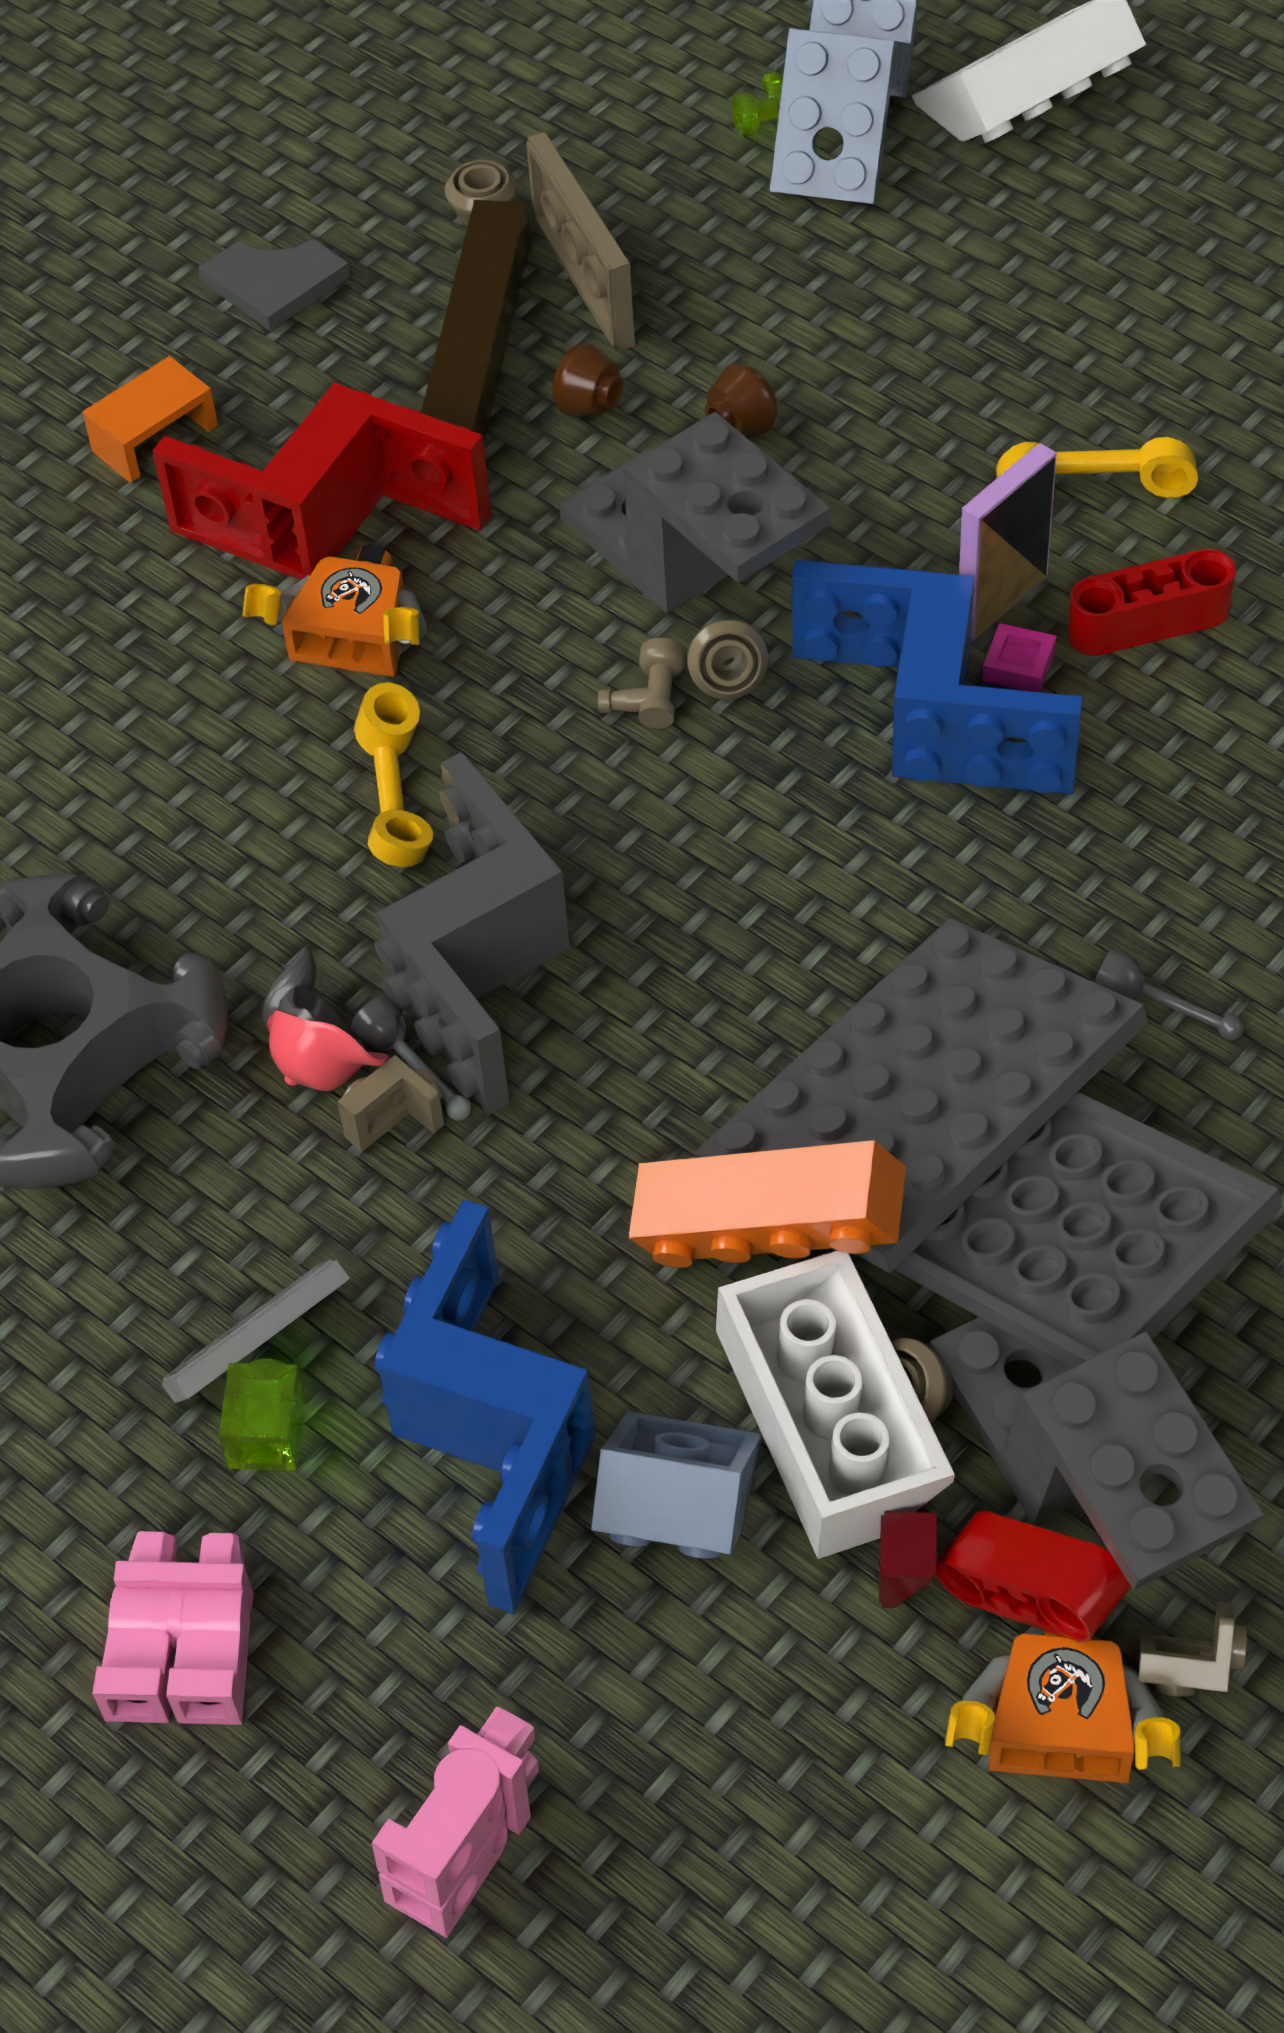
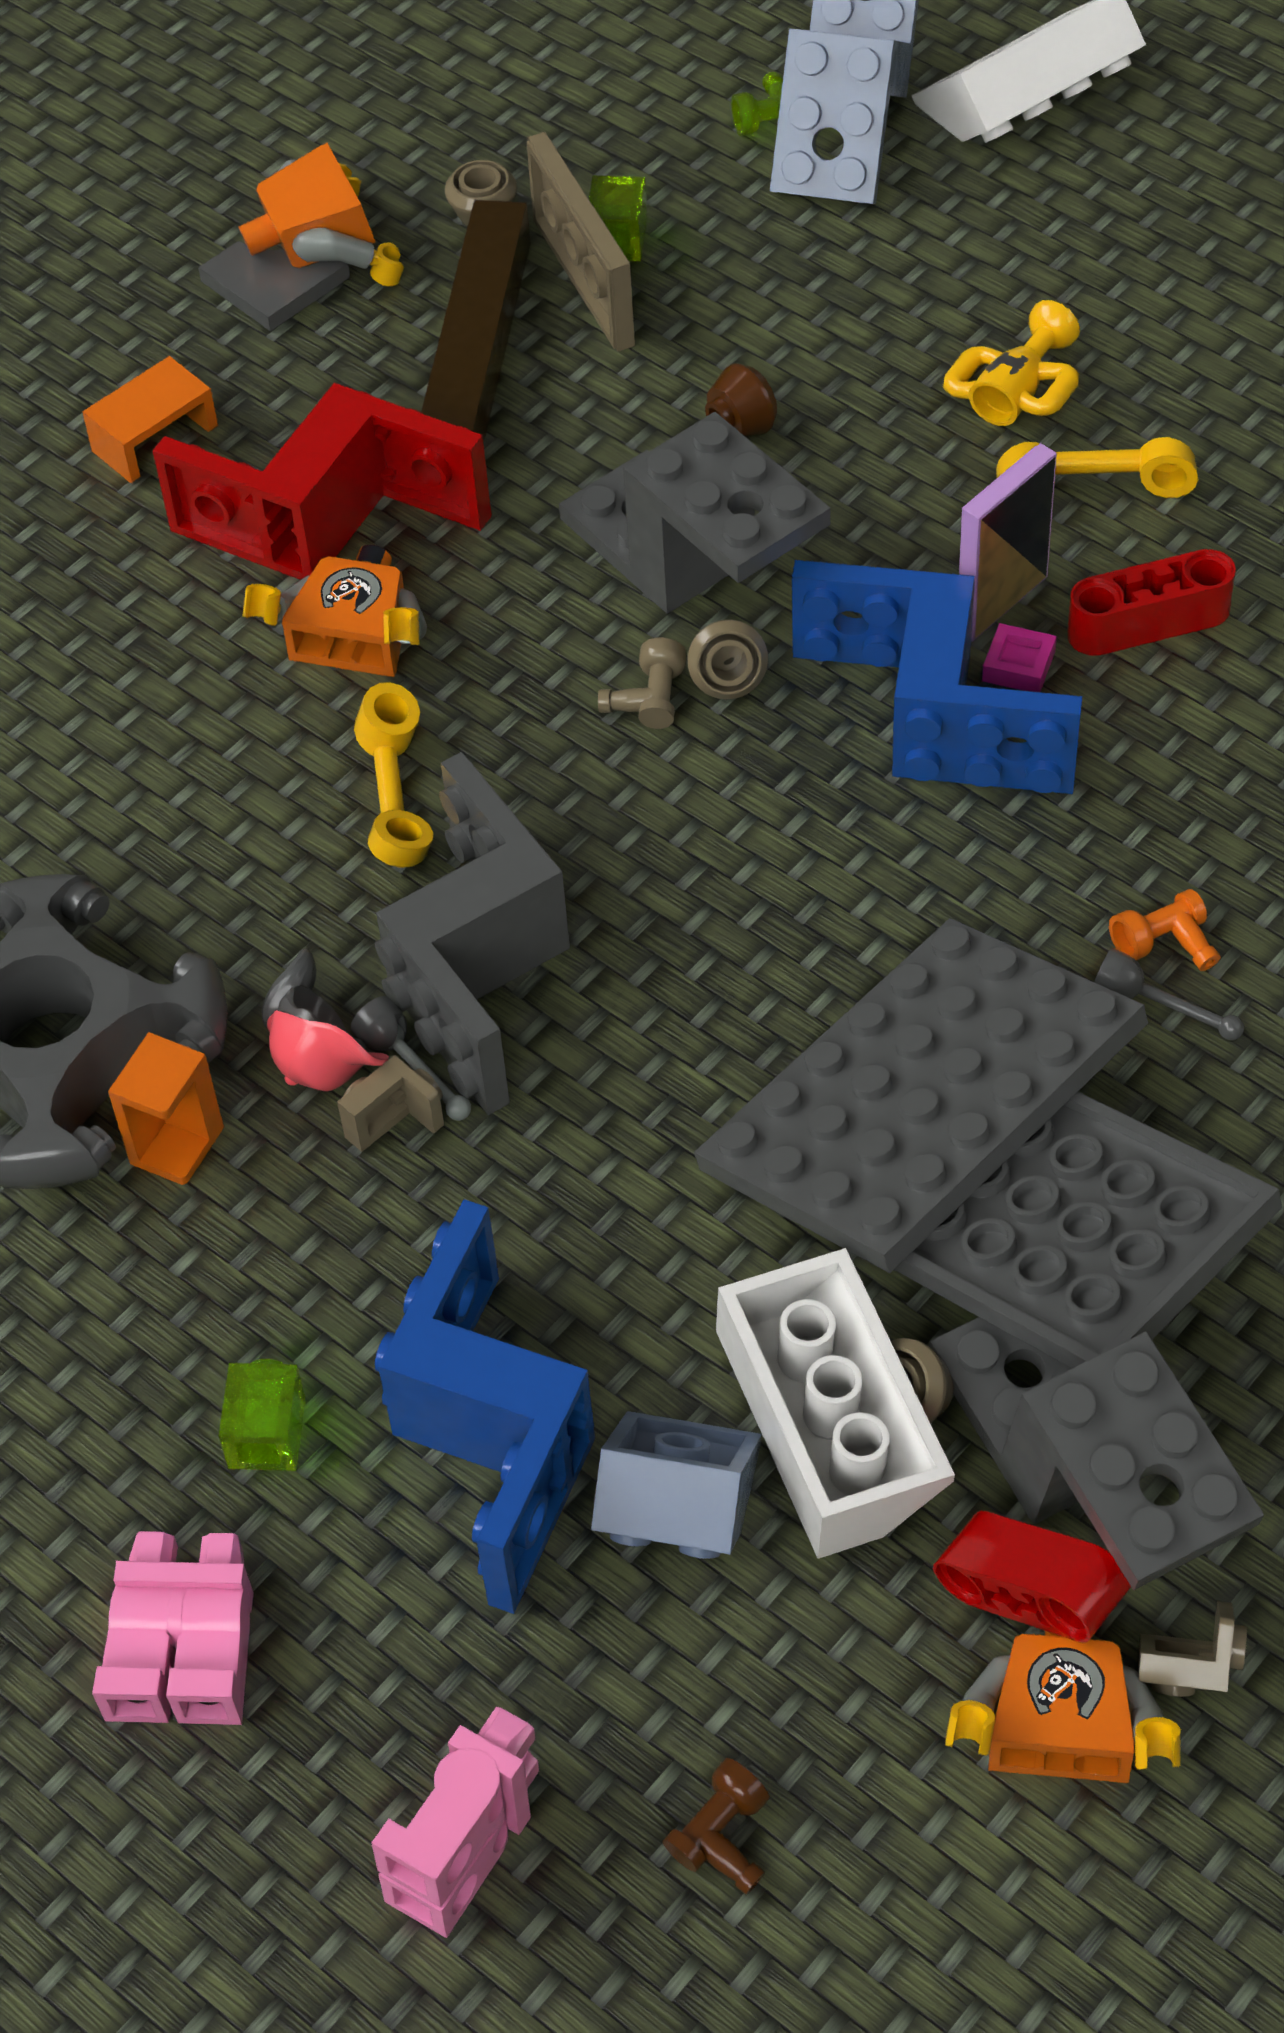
light grey tile [161,1259,350,1403] -> none
reddish brown cone [552,342,623,416] -> none
brick [628,1140,906,1268] -> none
dark red slope [879,1511,937,1608] -> none
none -> orange panel [108,1032,224,1185]
none -> orange torso [238,143,404,286]
none -> clear neon green brick [589,175,648,261]
none -> reddish brown piece [663,1758,770,1895]
none -> yellow piece [943,300,1080,426]
none -> orange piece [1109,889,1221,971]

